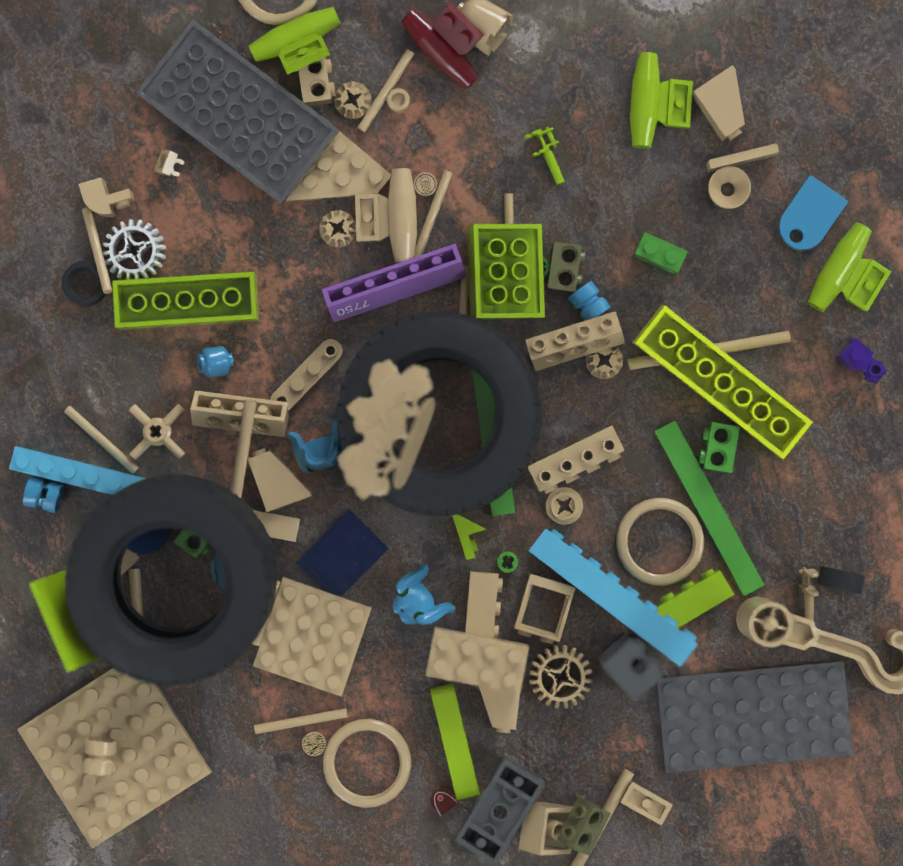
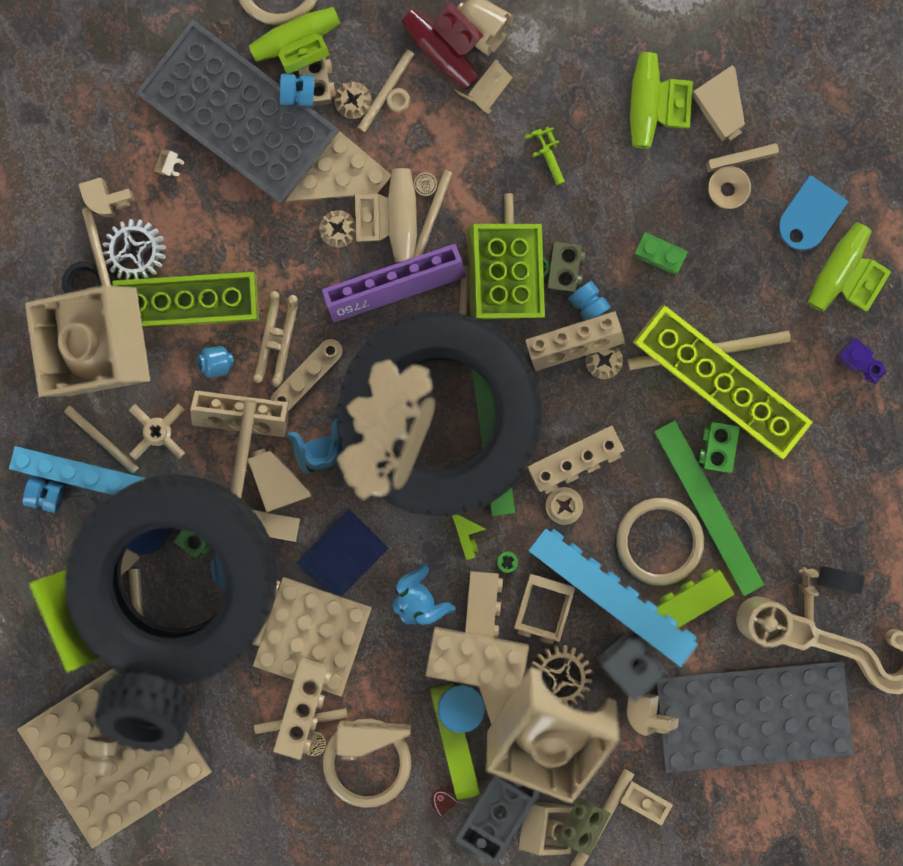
none -> tan piece [25,286,150,397]
none -> black tyre [94,671,192,752]
none -> tan piece [253,291,298,387]
none -> tan brick [273,658,332,760]
none -> dark azure wheel [280,74,314,107]
none -> tan slope [336,721,411,760]
none -> dark azure tile [438,685,485,733]
none -> tan piece [454,59,513,114]
none -> tan piece [487,667,619,803]
none -> tan brick [627,693,679,736]

